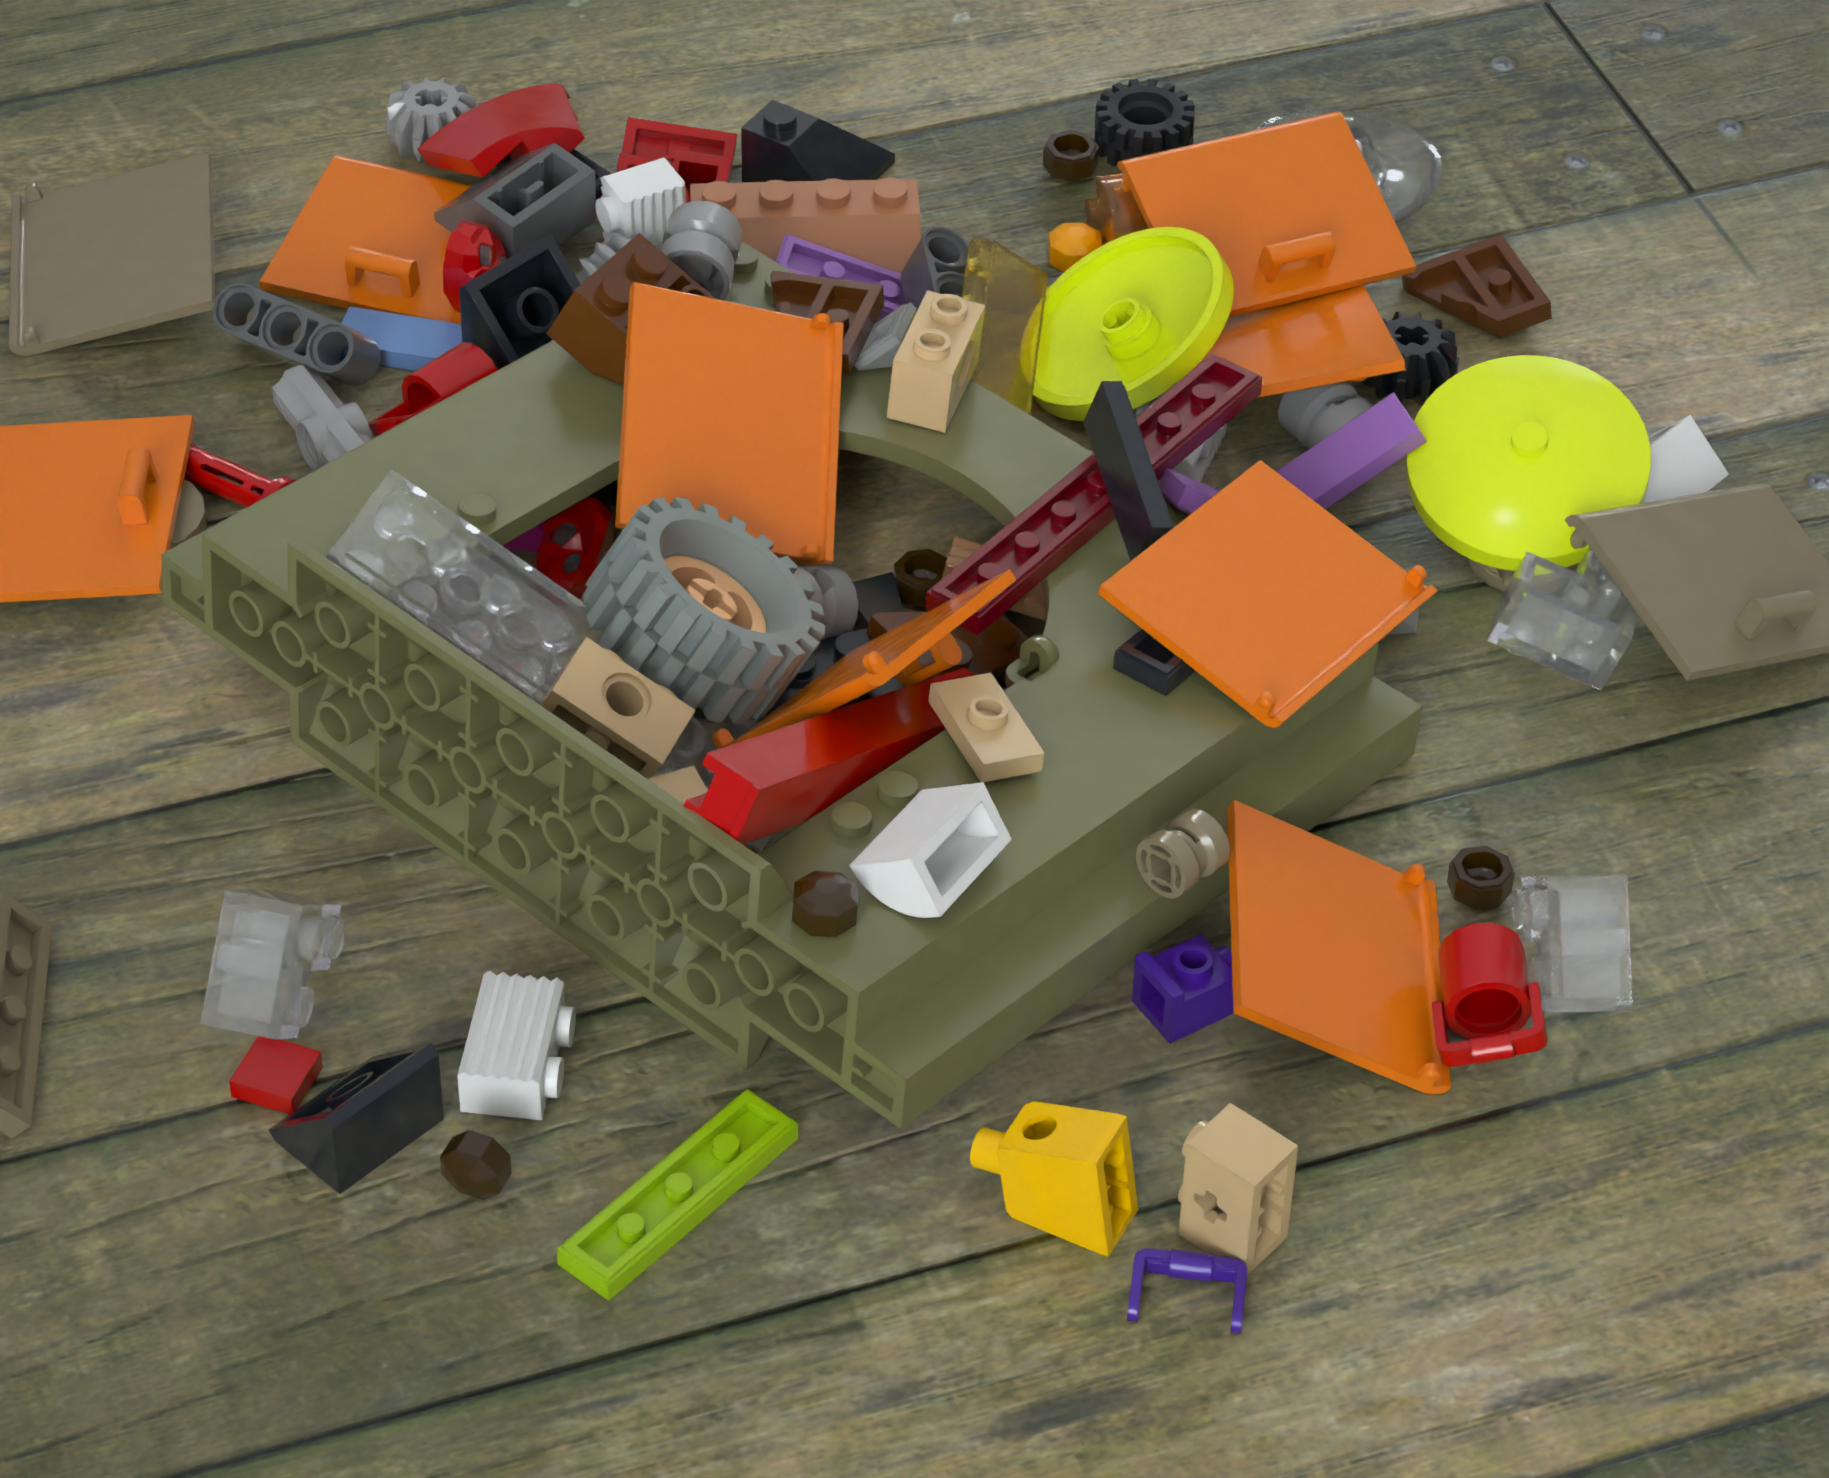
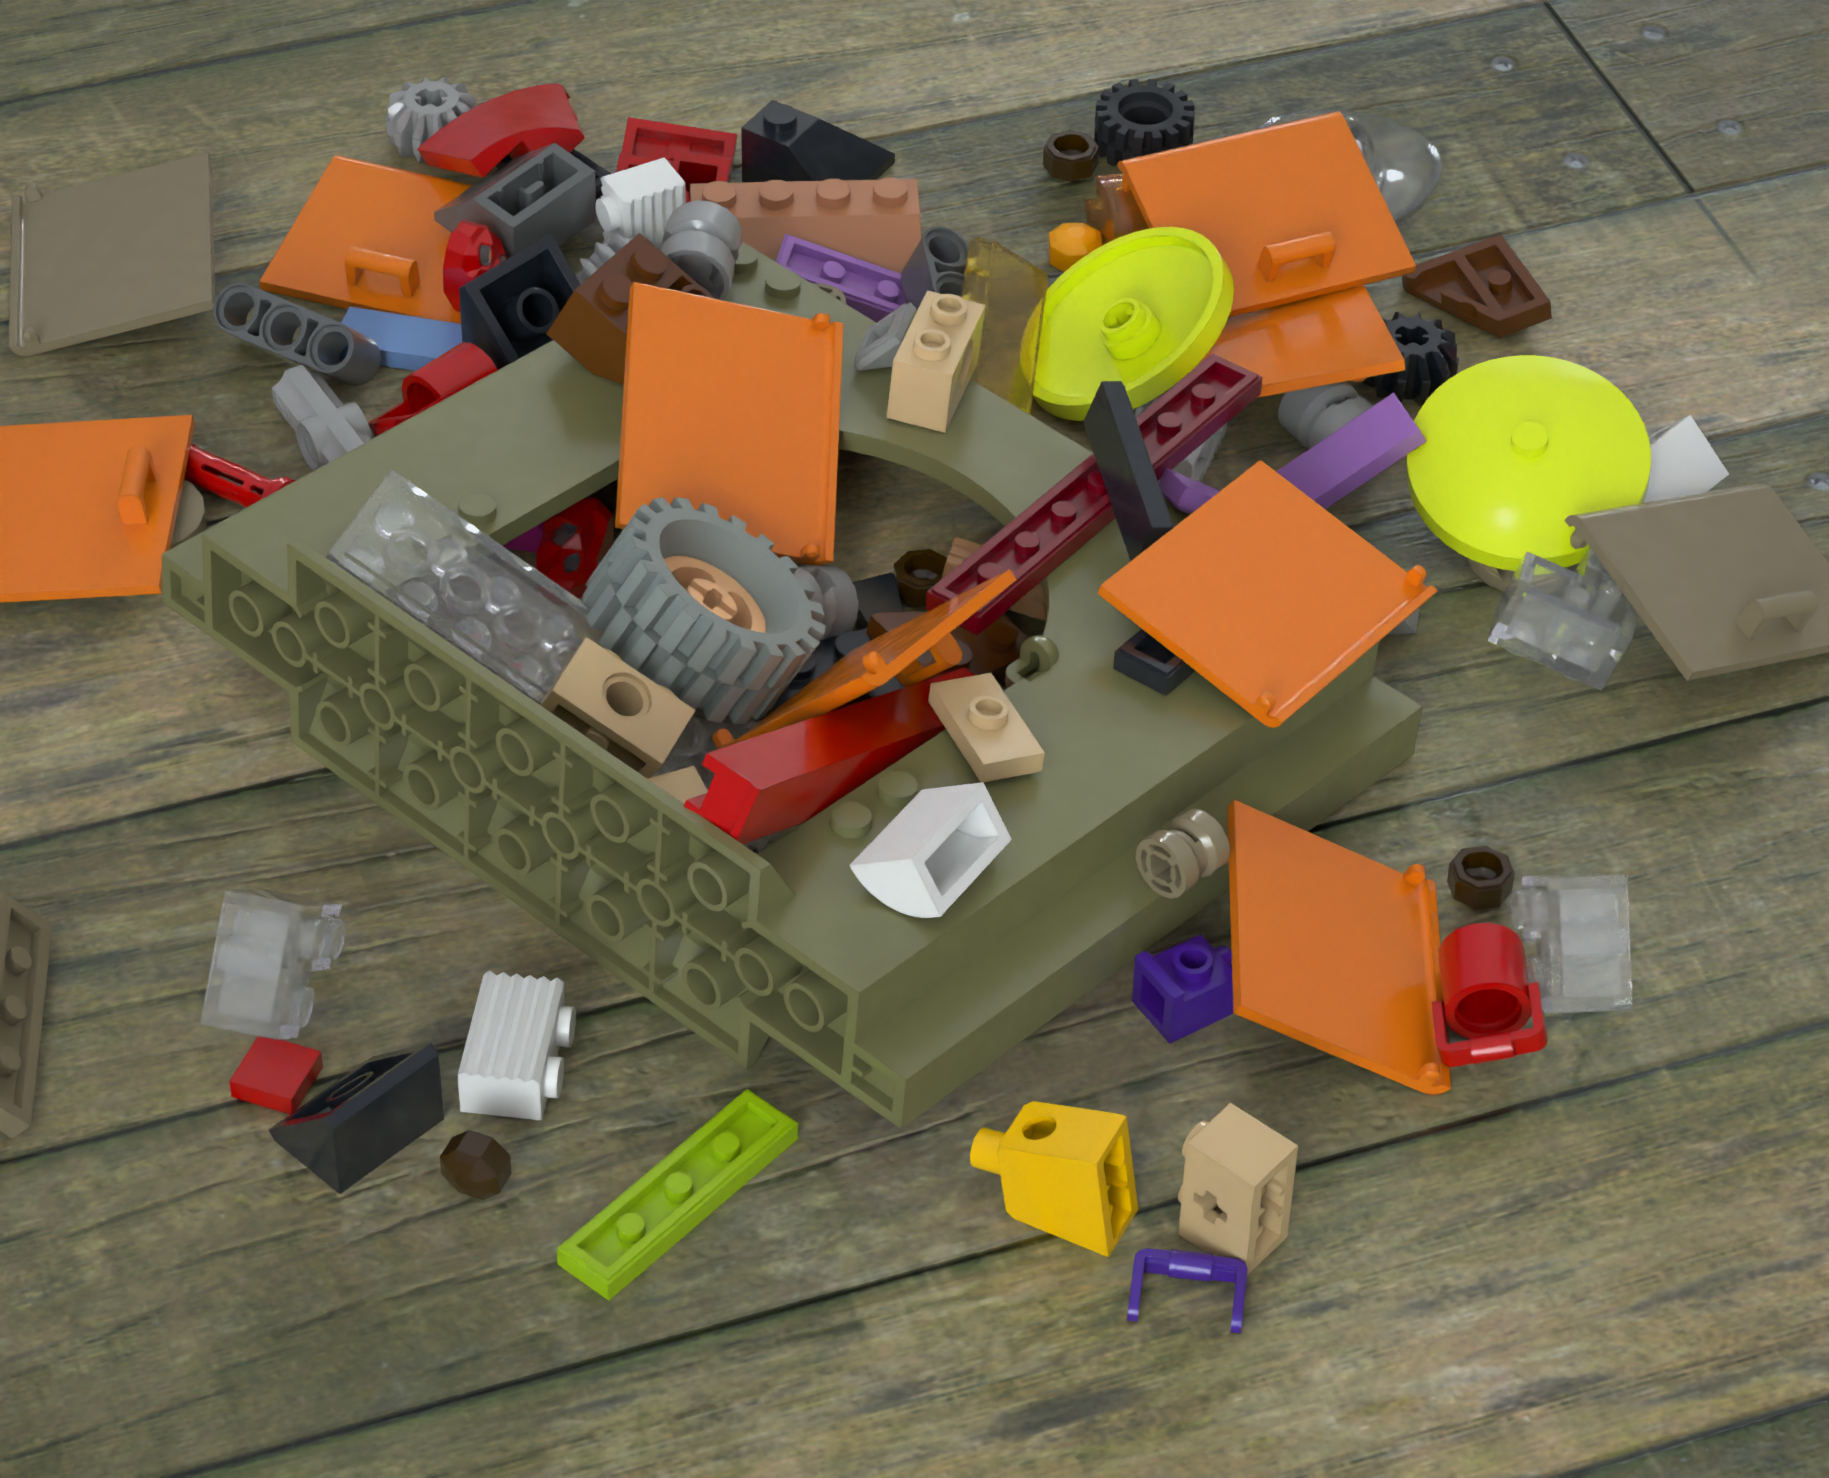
reddish brown wing [770,271,884,374] -> none
dark brown tile [792,871,859,937] -> none

